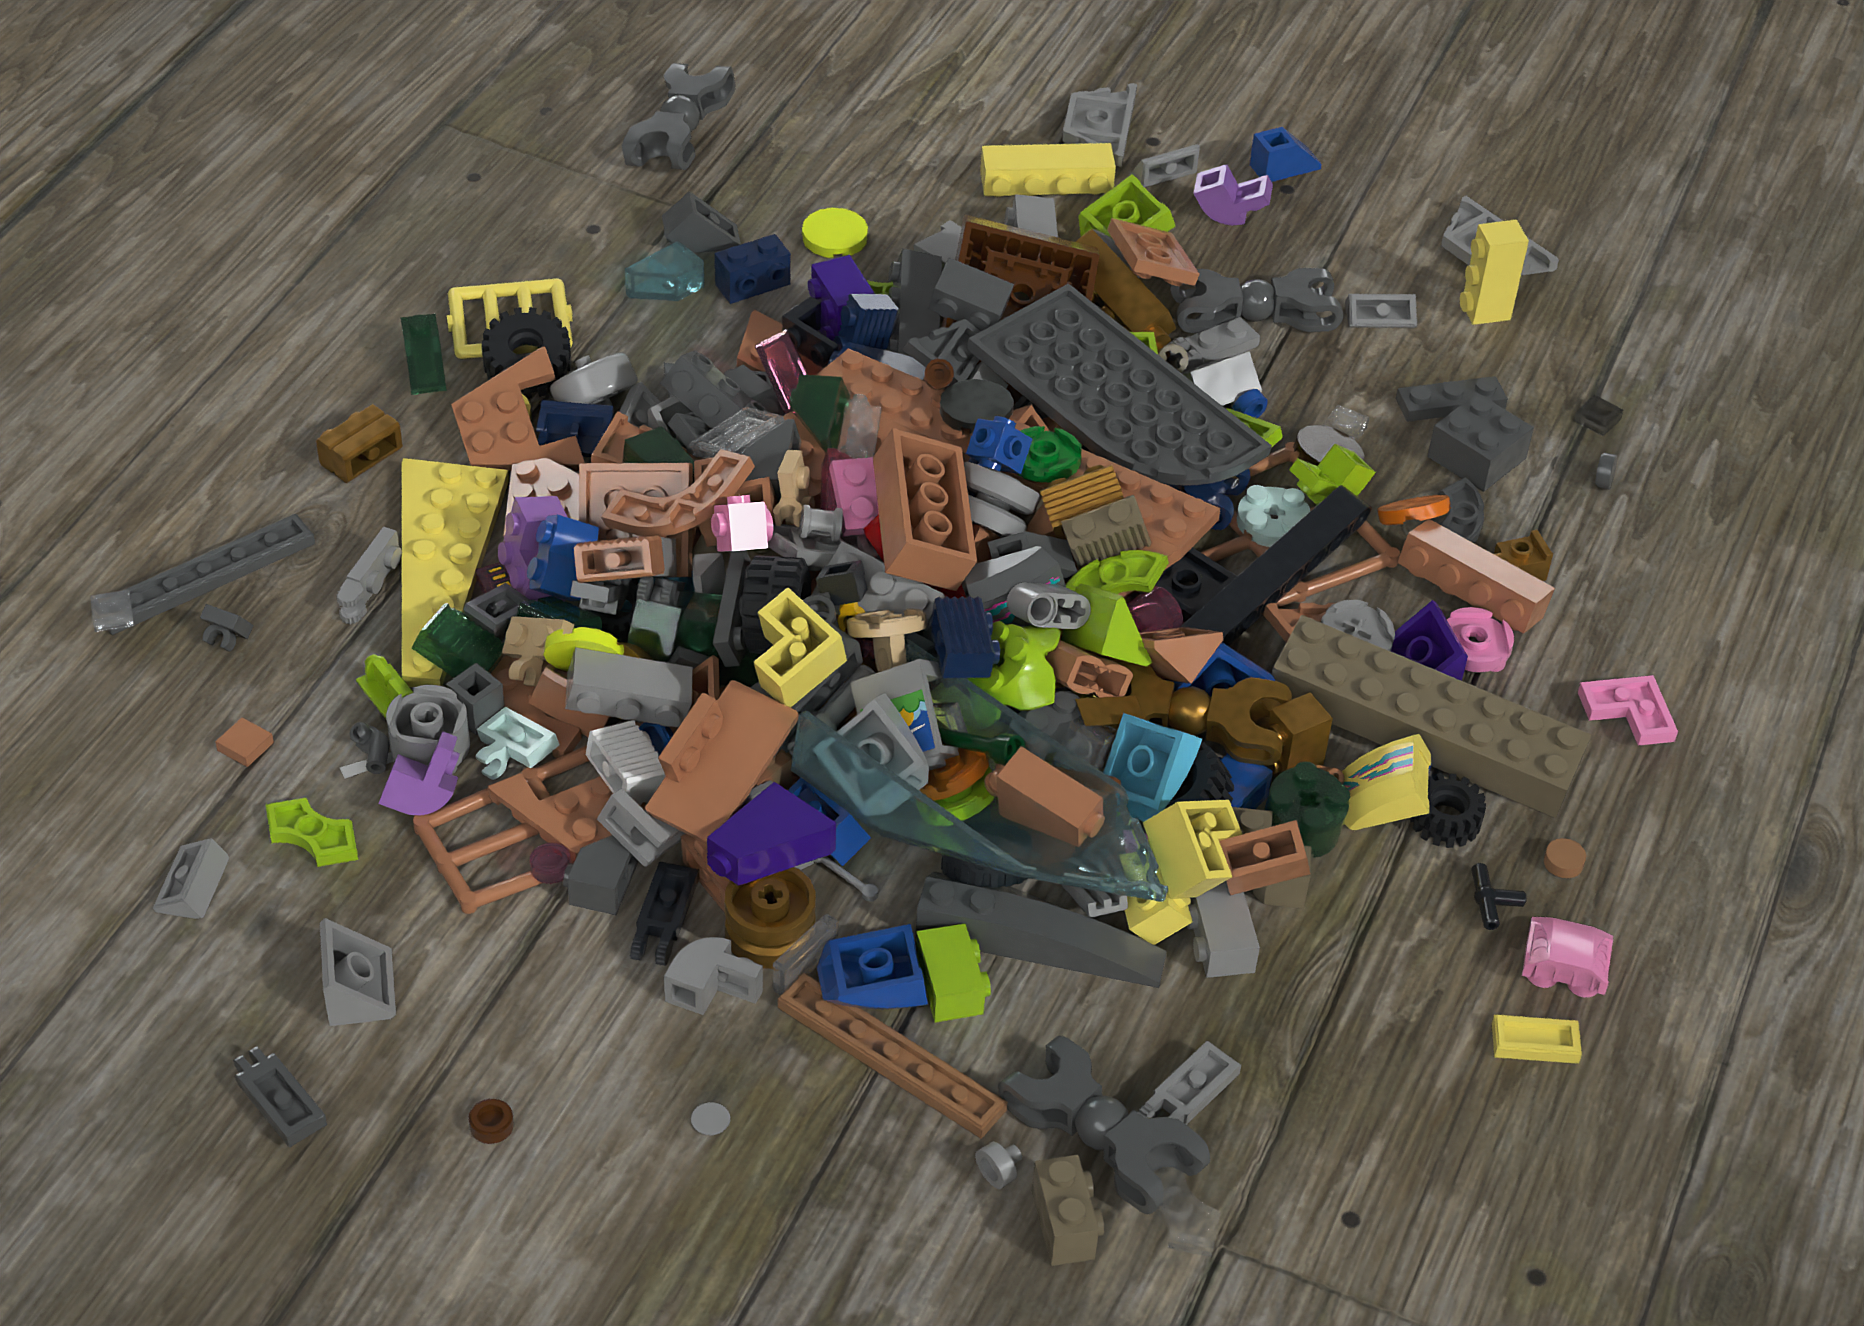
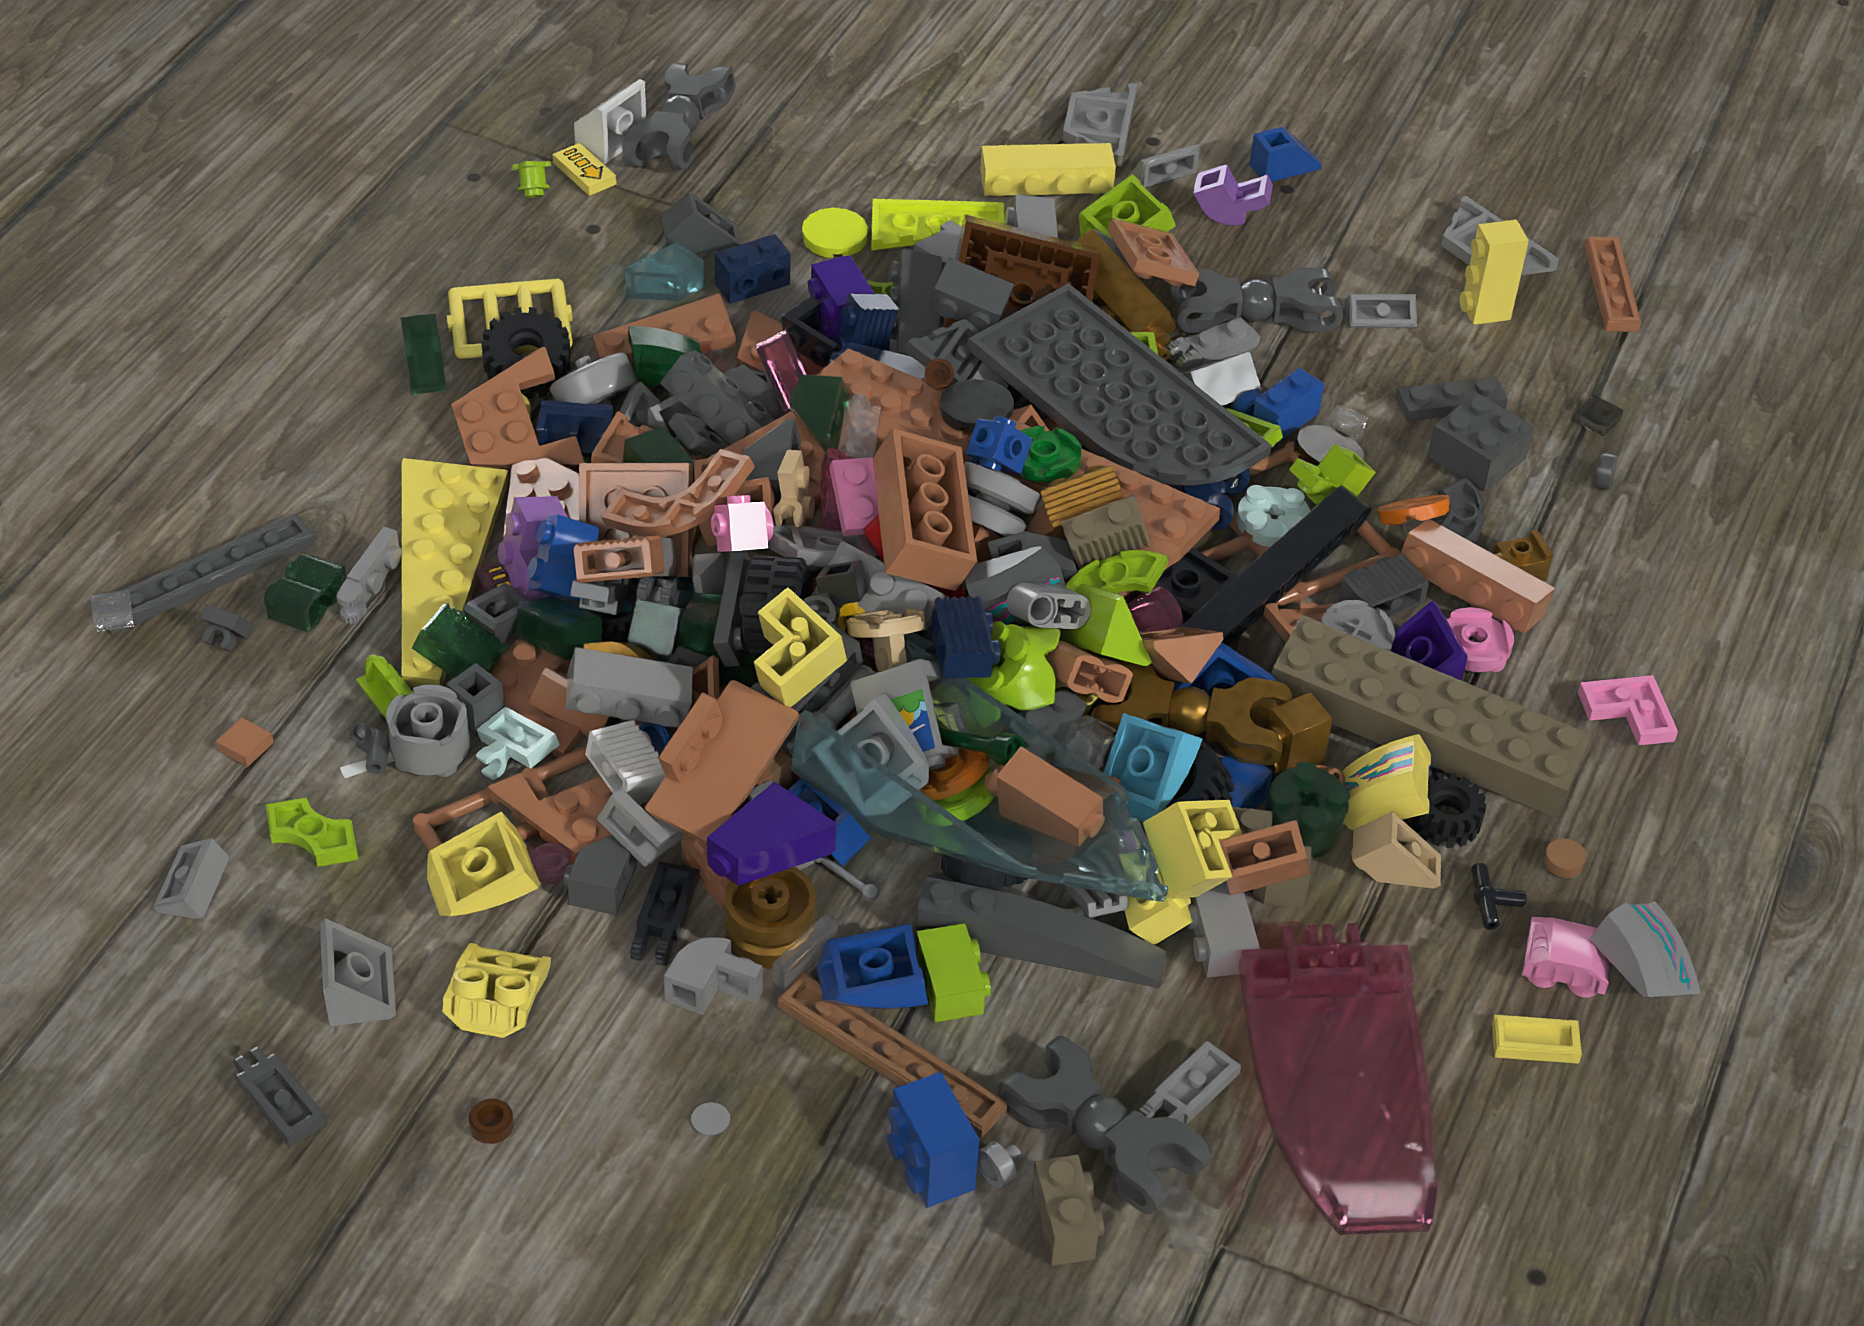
pearl gold brick [316,404,403,484] -> none
medium lavender brick [378,731,460,815] -> none
tan plate [502,616,575,686] -> none
neon yellow tile [543,627,624,672] -> none
clear tile [689,407,785,459] -> none
light grey bush [799,504,843,542] -> none
pearl gold sticker [1075,696,1145,726] -> none
dark tan bush [1158,344,1188,373] -> none
none -> clear green brick [264,553,347,632]
none -> light yellow slope [427,811,541,916]
none -> light yellow slope [442,943,551,1038]
none -> lime brick [511,161,551,198]
none -> light yellow tile [553,143,616,196]
none -> white slope [574,79,646,164]
none -> nougat wing [593,293,736,363]
none -> dark green slope [628,326,702,386]
none -> neon yellow wing [871,199,1004,251]
none -> blue brick [887,1072,979,1208]
none -> clear pink windscreen [1238,923,1439,1235]
none -> blue brick [1252,368,1325,445]
none -> dark grey brick [1338,553,1429,617]
none -> tan slope [1351,812,1441,889]
none -> nougat tile [1584,237,1641,332]
none -> light grey slope [1589,901,1701,997]

